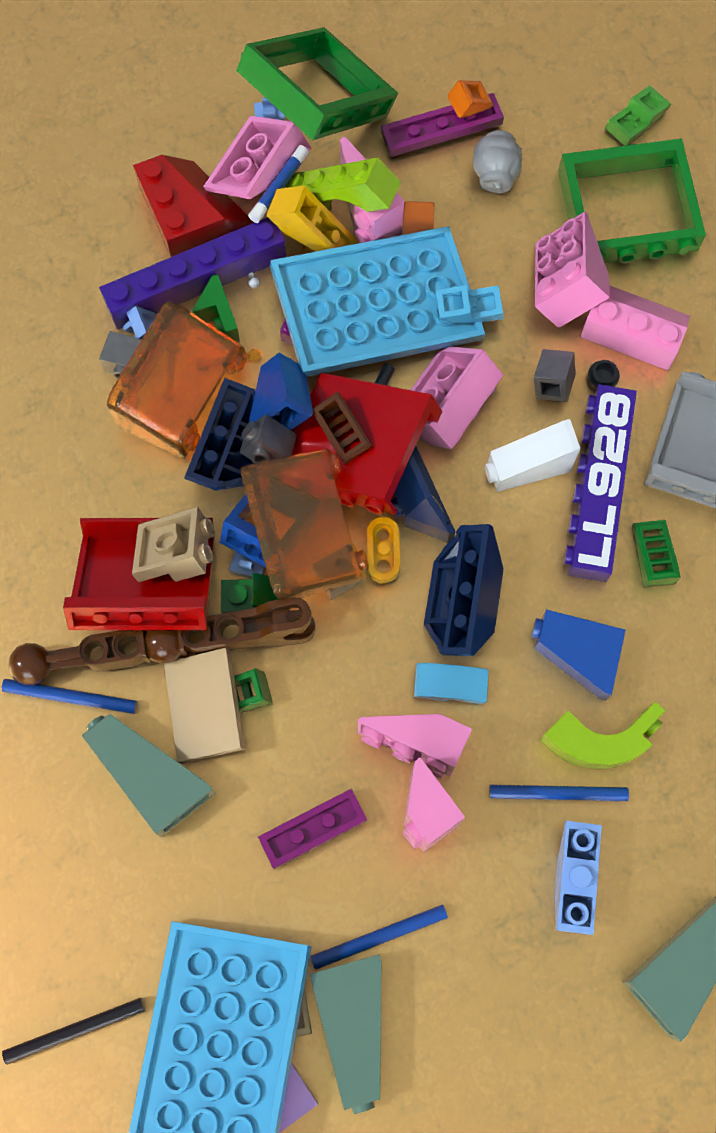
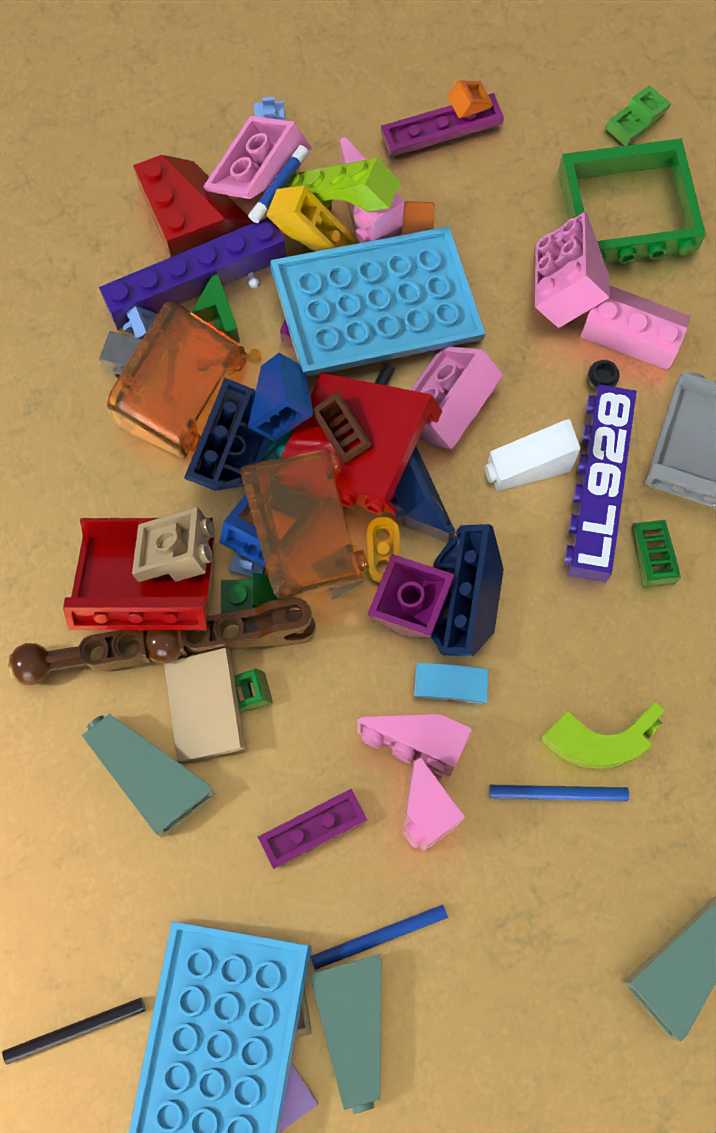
blue bar [2,679,137,714] -> none
green window [236,27,399,141] -> none
flat silver brick [240,414,297,472] -> none
medium azure slope [436,285,504,323] -> none
light grey hair [473,130,522,194] -> none
blue slope [531,609,626,701] -> none
flat silver brick [534,349,576,402] -> none
light blue slope [554,821,602,935] -> none
none -> magenta slope [367,554,455,638]

